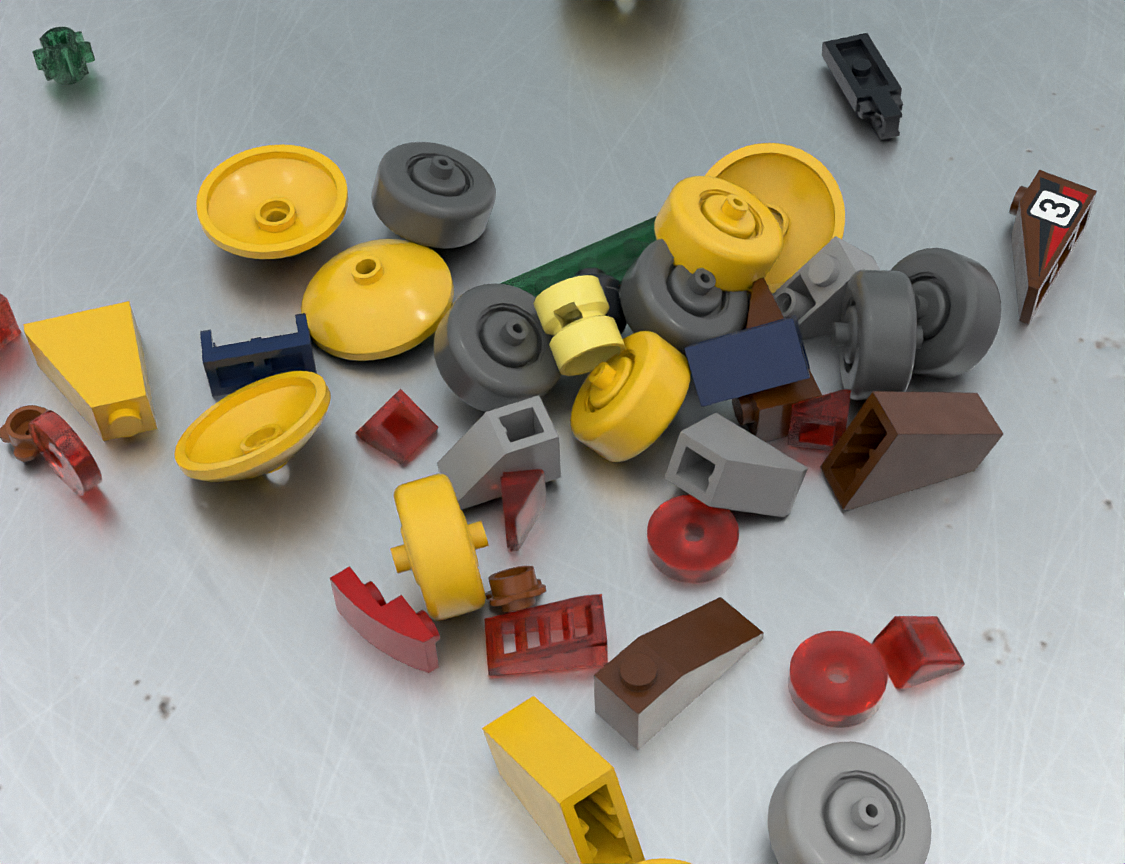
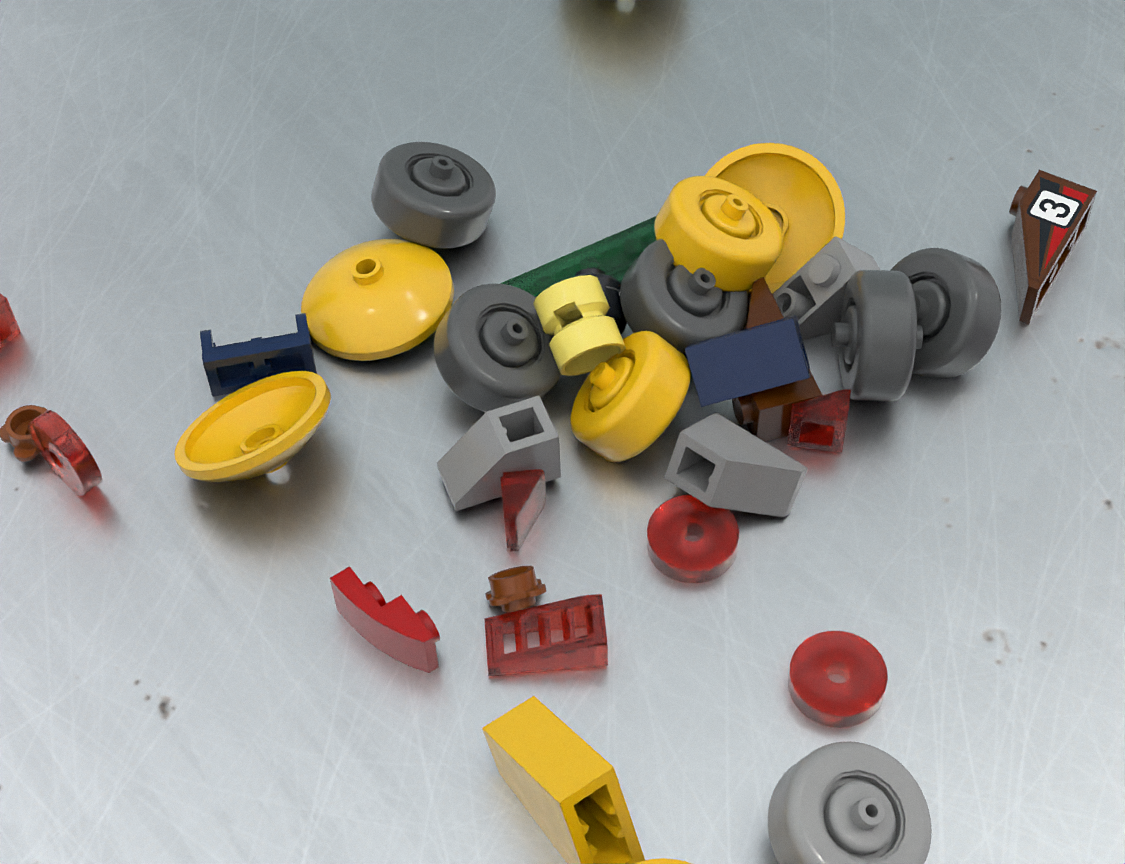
yellow slope [23,301,157,441] -> none
clear green gear [32,27,95,85] -> none
yellow dish [196,144,349,260] -> none
clear red slope [355,389,439,464] -> none
yellow wheel [390,473,489,621] -> none
reddish brown slope [594,597,764,750] -> none
reddish brown slope [820,391,1004,510] -> none
black hinge [821,33,903,140] -> none
clear red slope [872,616,965,689] -> none

